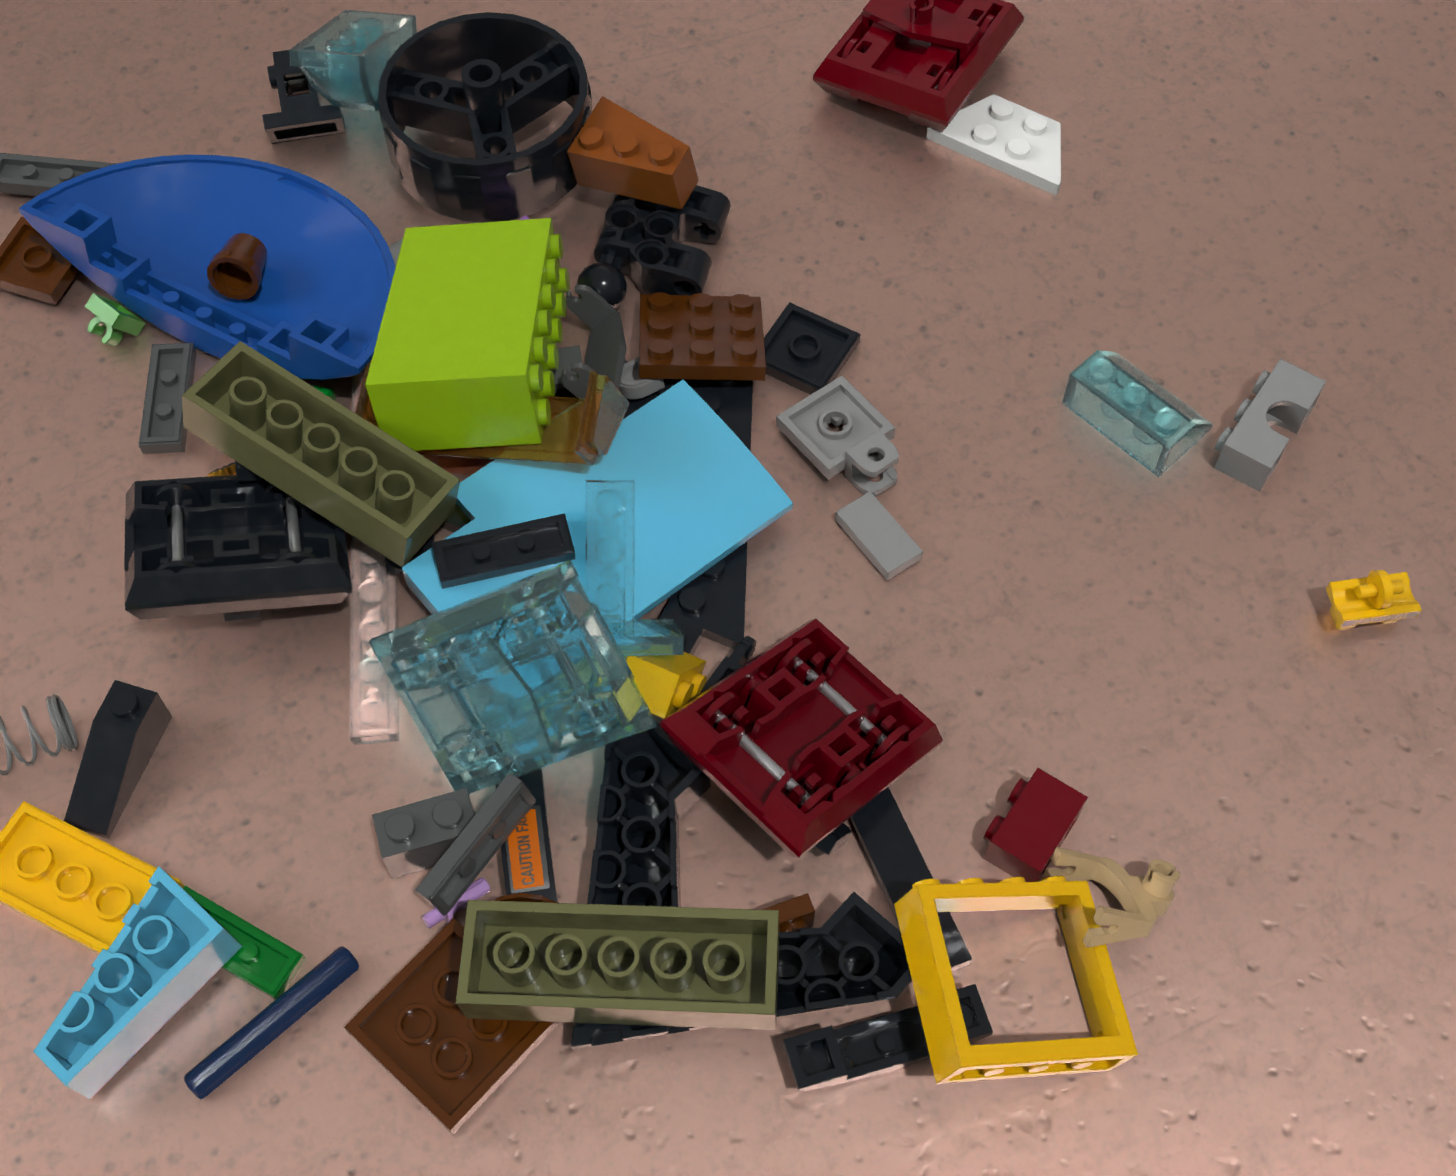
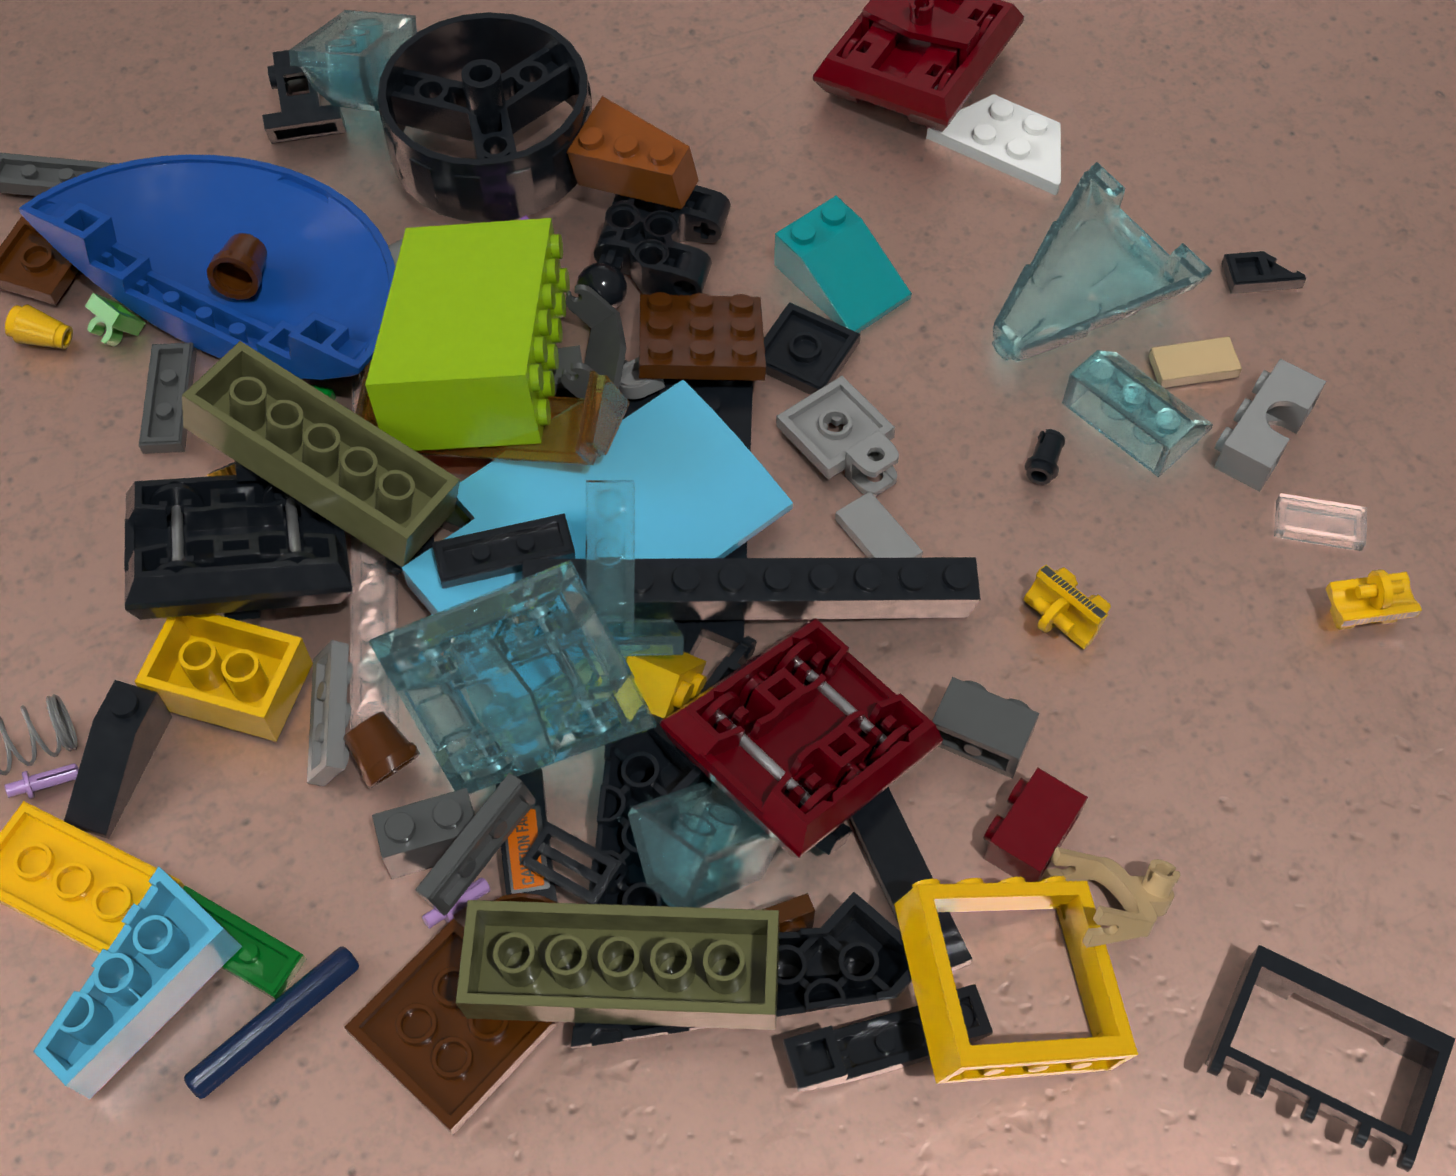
none -> yellow cone [5,304,73,350]
none -> lavender piece [5,763,79,799]
none -> yellow brick [134,614,313,742]
none -> light grey plate [307,640,353,786]
none -> reddish brown piece [343,711,420,789]
none -> black tile [521,821,628,905]
none -> black brick [522,557,981,622]
none -> clear light blue slope [628,779,779,908]
none -> teal slope [774,196,912,333]
none -> dark grey brick [932,677,1040,779]
none -> clear light blue cone [992,162,1212,362]
none -> yellow hips [1023,565,1111,649]
none -> black pin [1025,429,1065,485]
none -> tan tile [1148,336,1242,389]
none -> black hinge [1205,945,1455,1172]
none -> black tile [1221,251,1306,294]
none -> clear tile [1274,493,1367,551]

